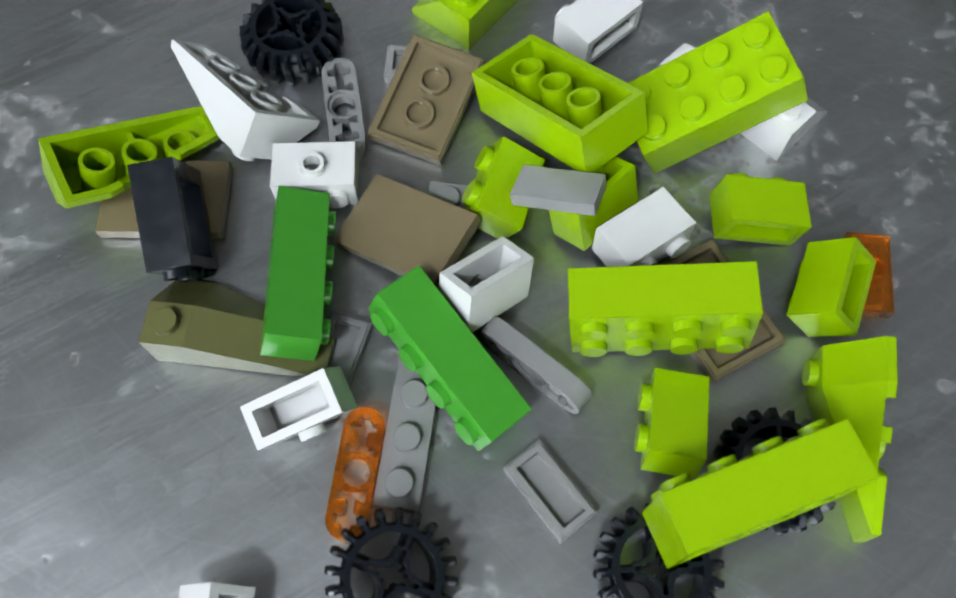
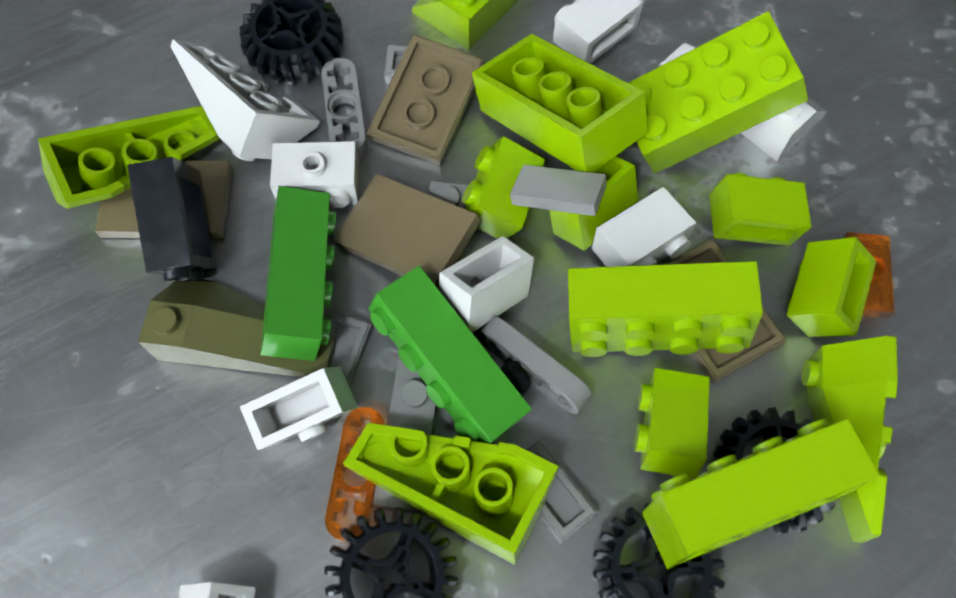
none -> lime wedge [343,423,559,565]
none -> black piece [501,361,531,396]

